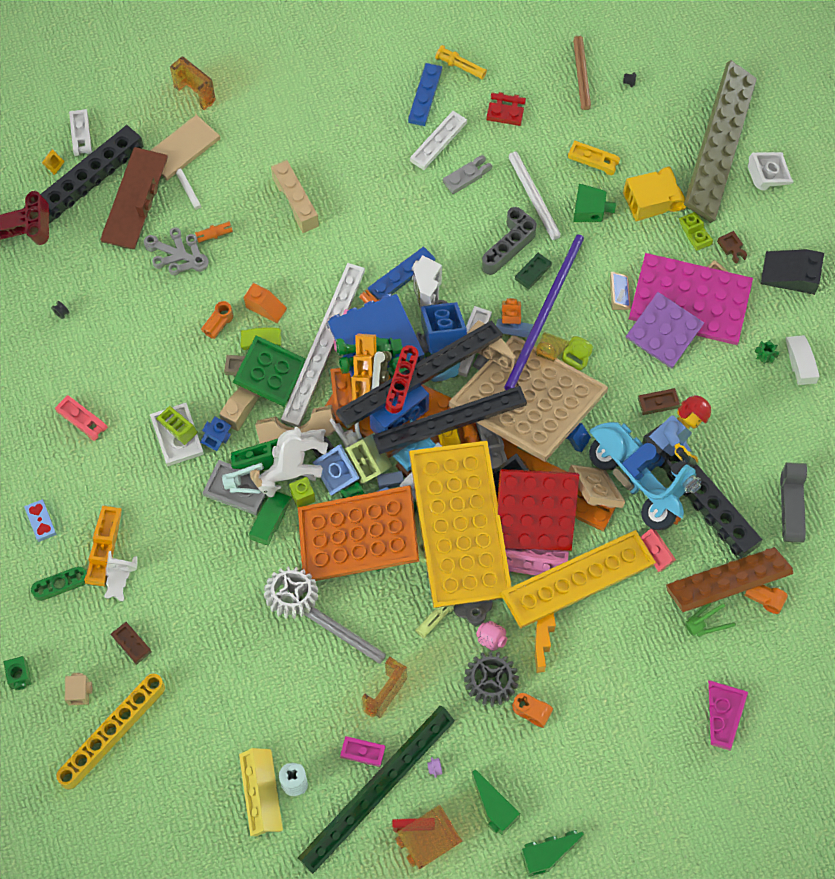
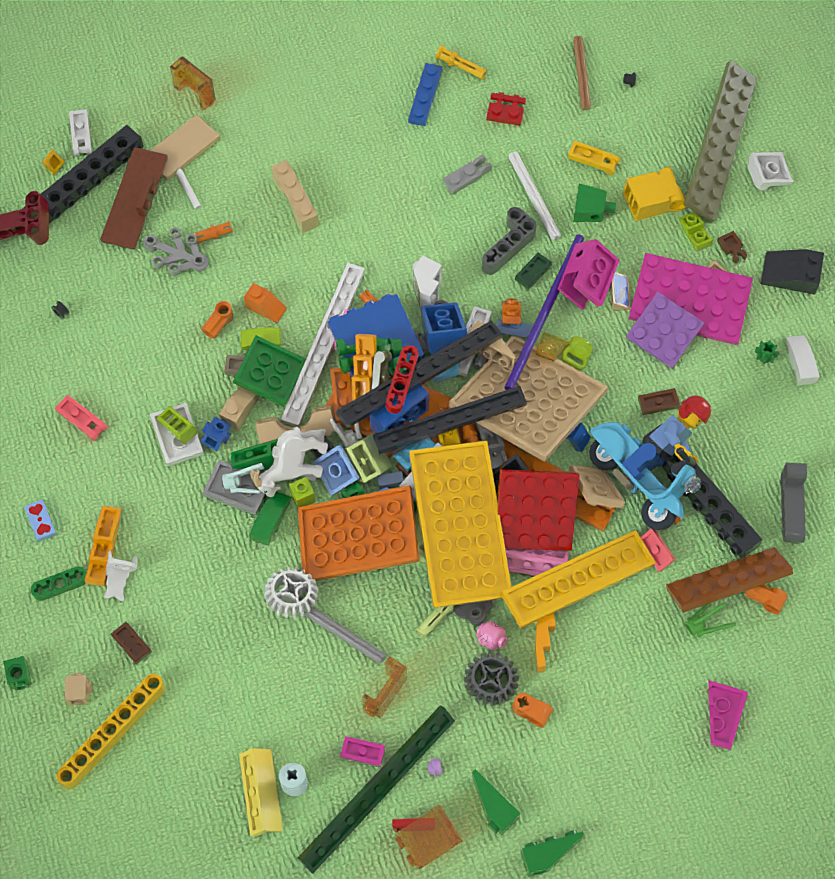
blue plate [368,246,435,300] -> none
white plate [410,111,467,170] -> none
none -> dark pink torso [558,239,620,310]

